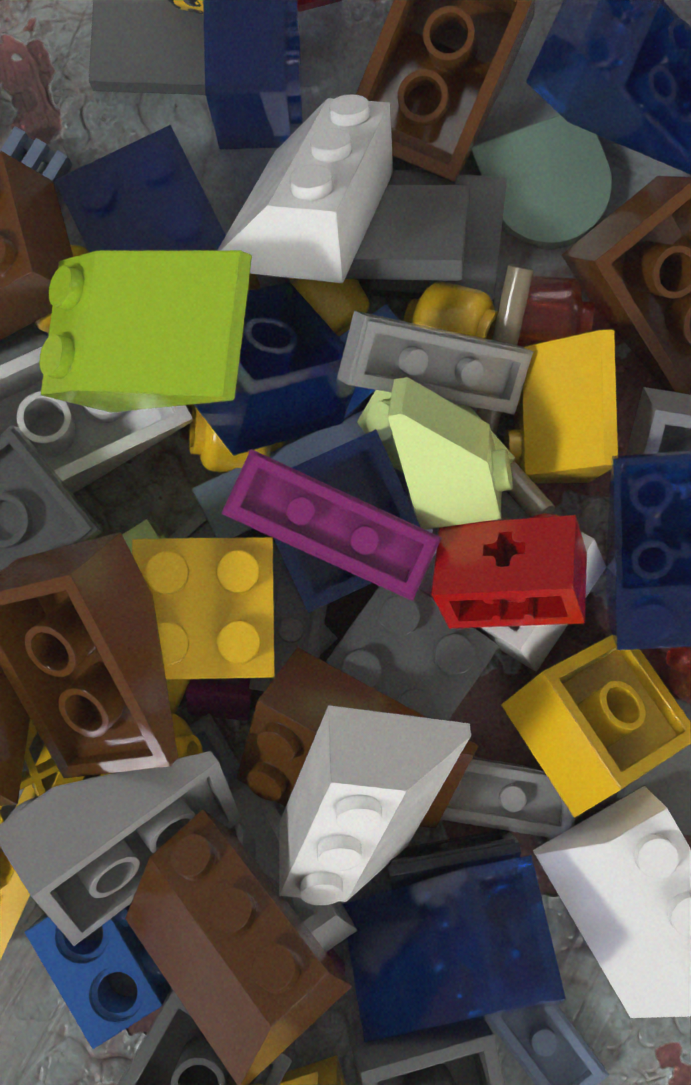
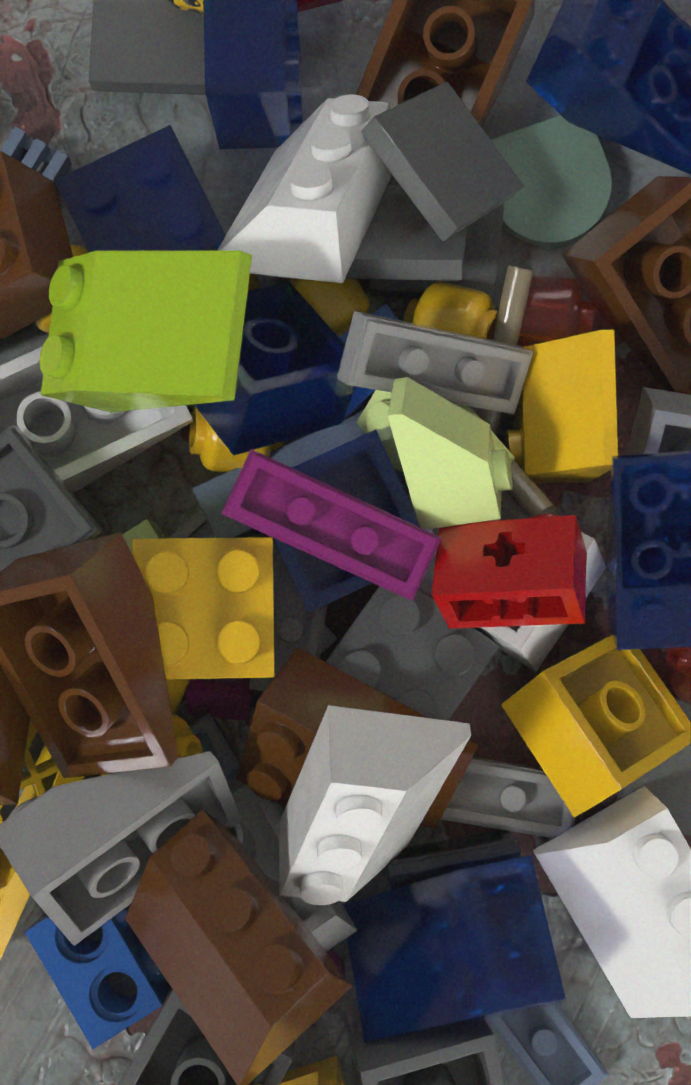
none -> dark grey tile [361,82,524,242]

